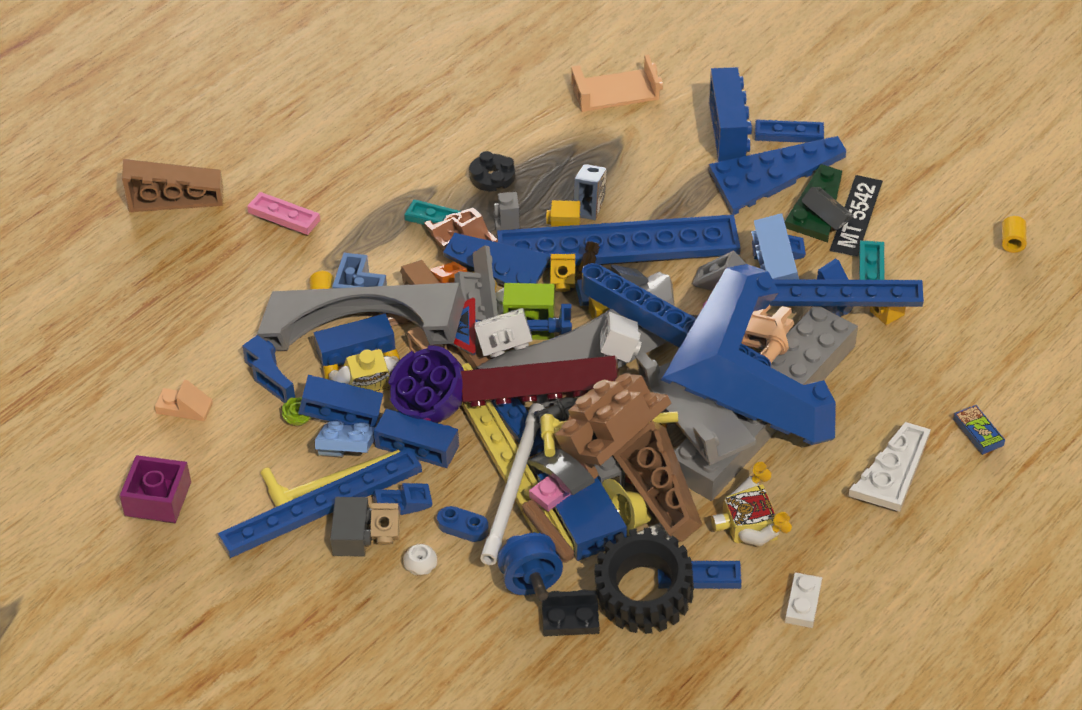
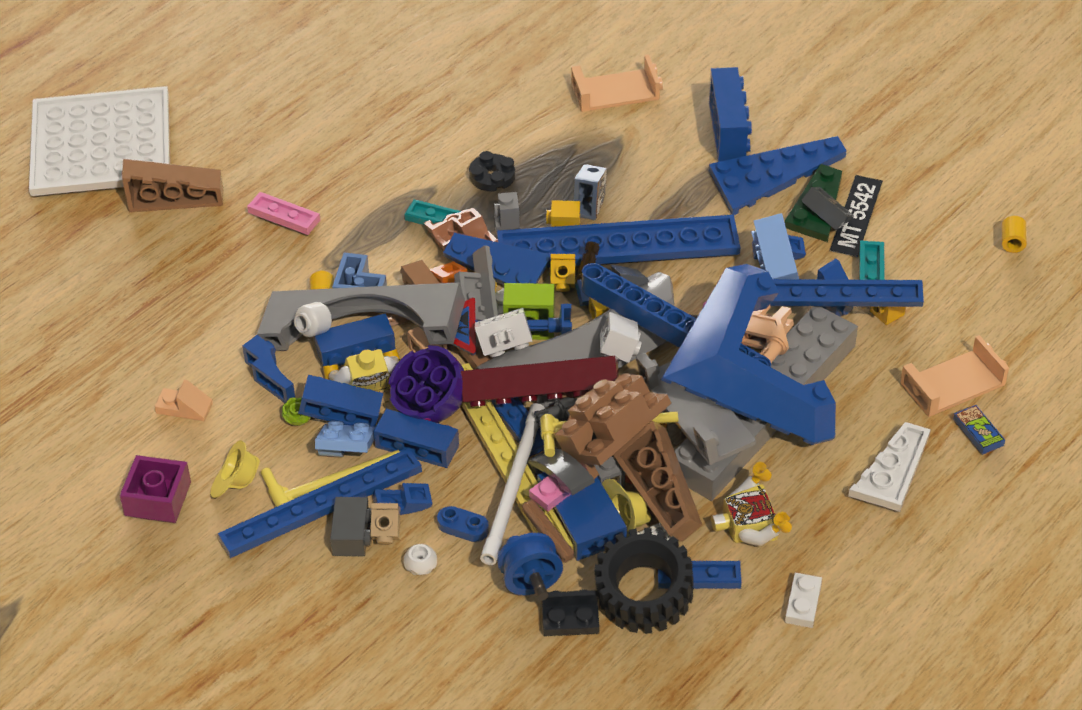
light grey slope [692,250,747,291] -> none
blue tile [755,120,824,143] -> none
none -> white plate [29,86,170,196]
none -> light yellow piece [210,440,260,498]
none -> white head [294,302,332,337]
none -> light nougat panel [900,335,1009,417]

